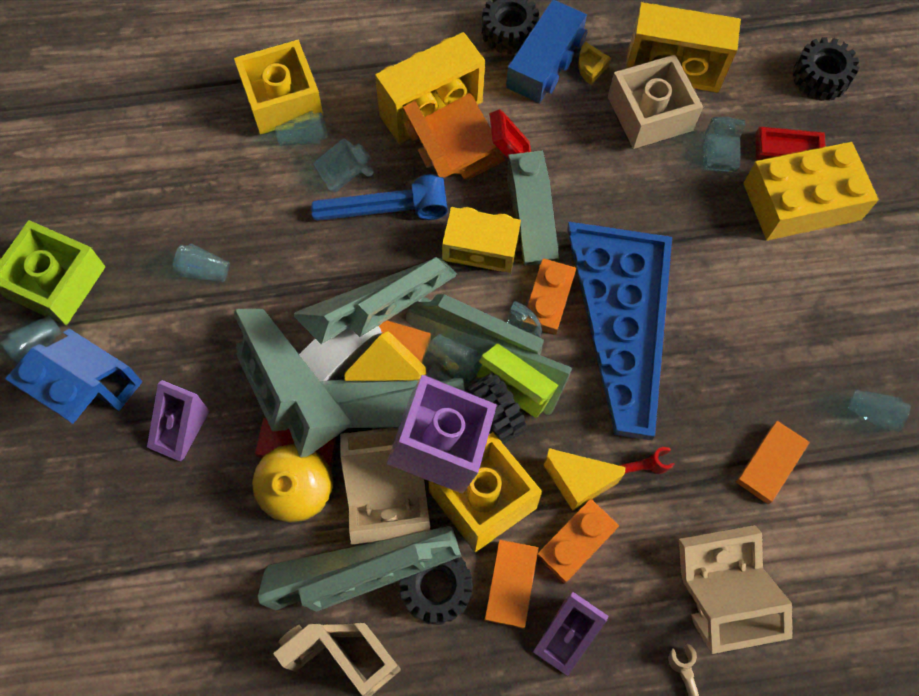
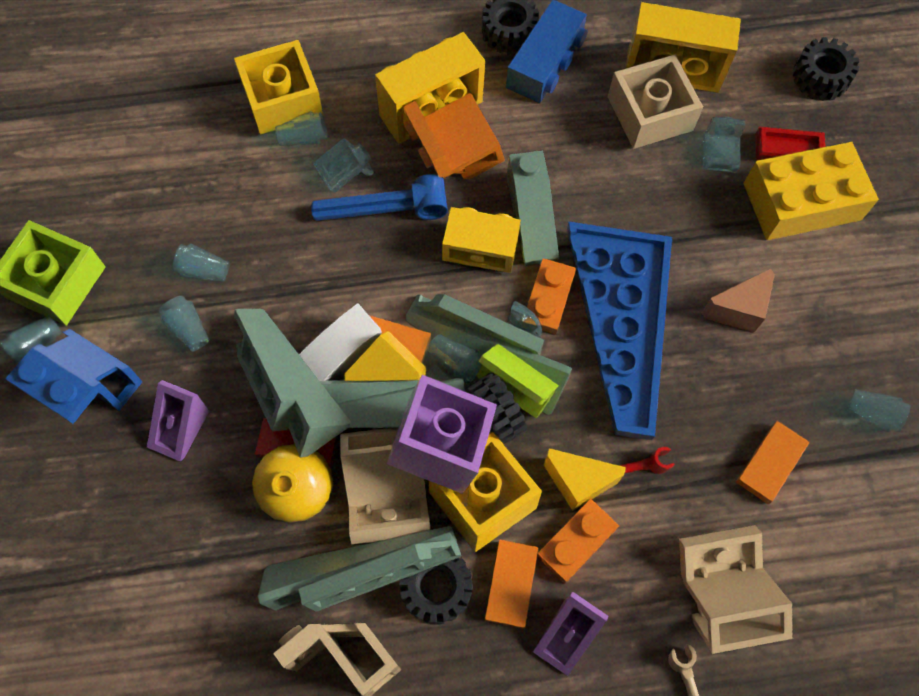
sand green wedge [294,257,457,345] -> none
red tile [489,109,531,158] -> none
yellow tile [578,42,611,85] -> none
none -> clear light blue cone [159,296,210,352]
none -> nougat slope [701,269,775,333]

